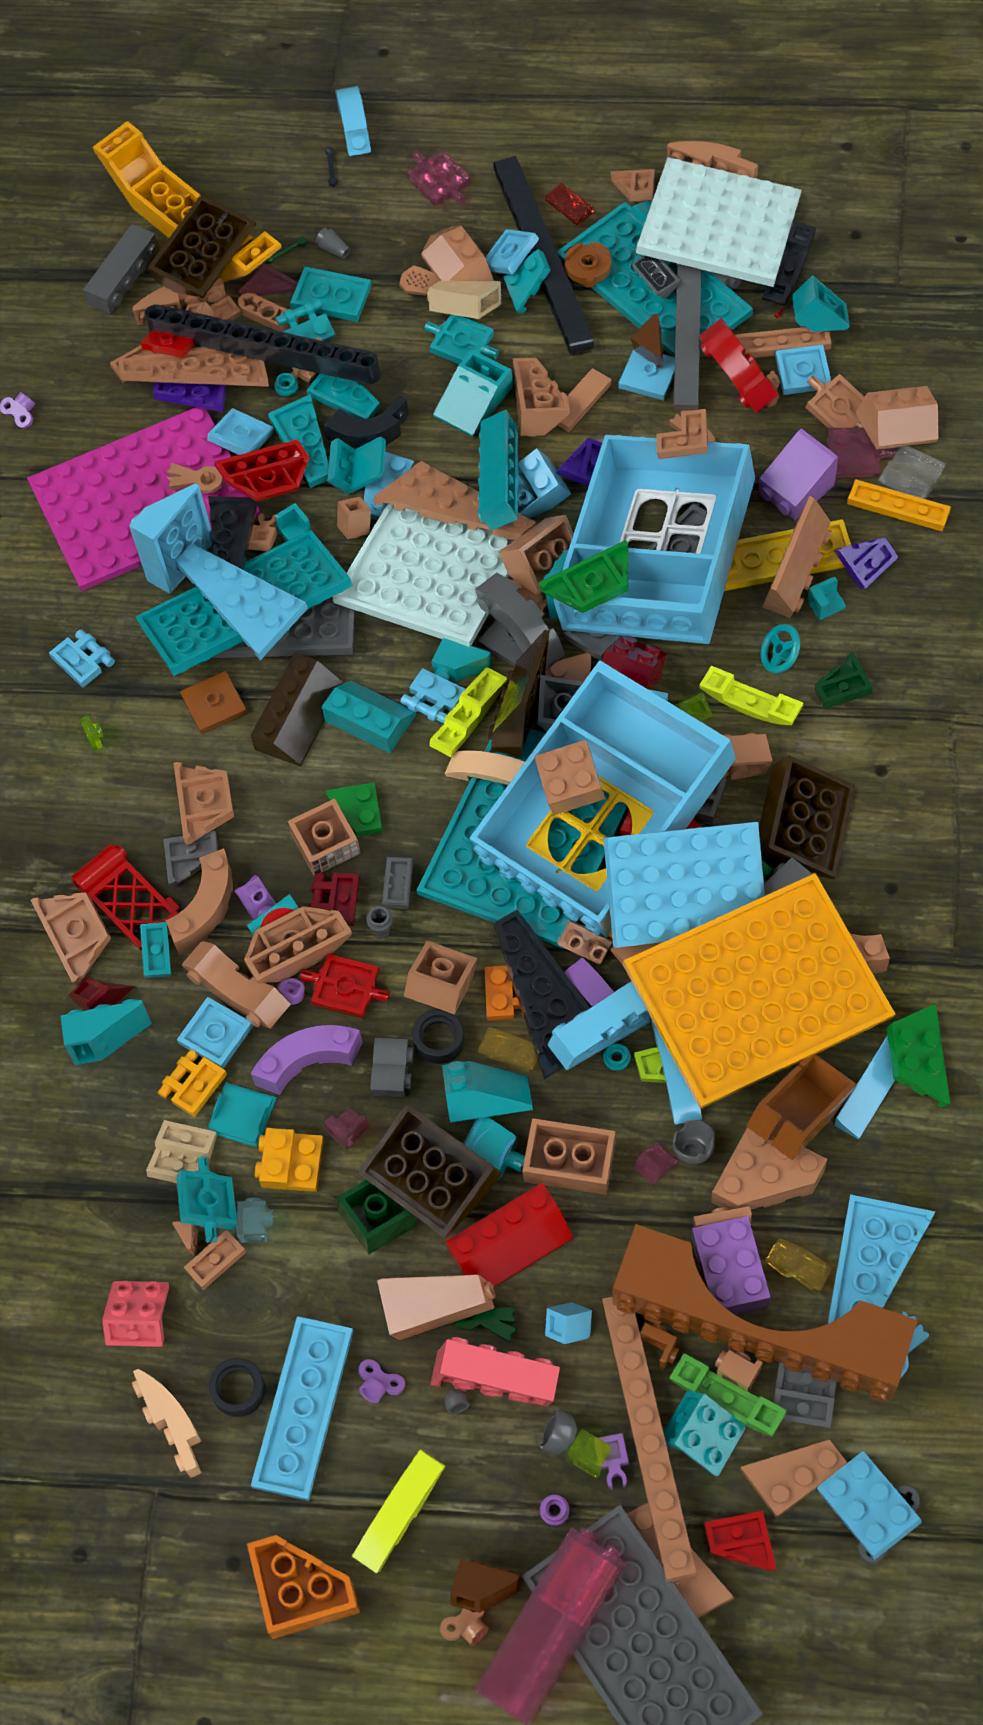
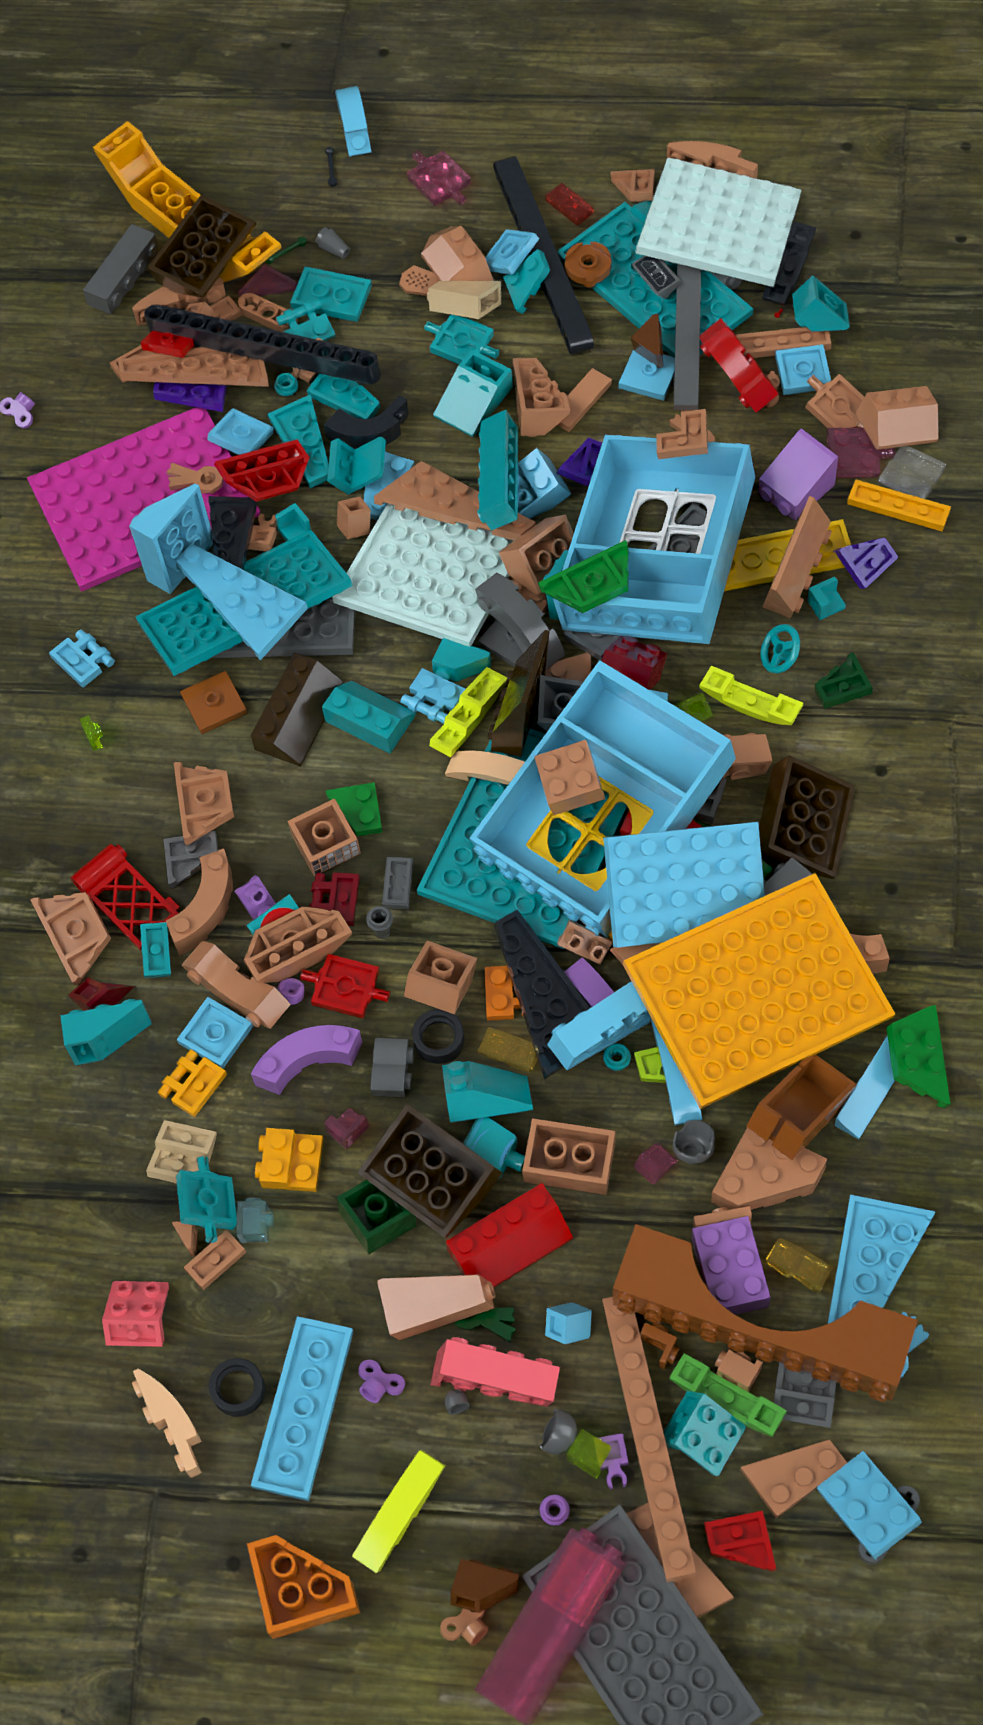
teal piece [207,1082,277,1148] -> none

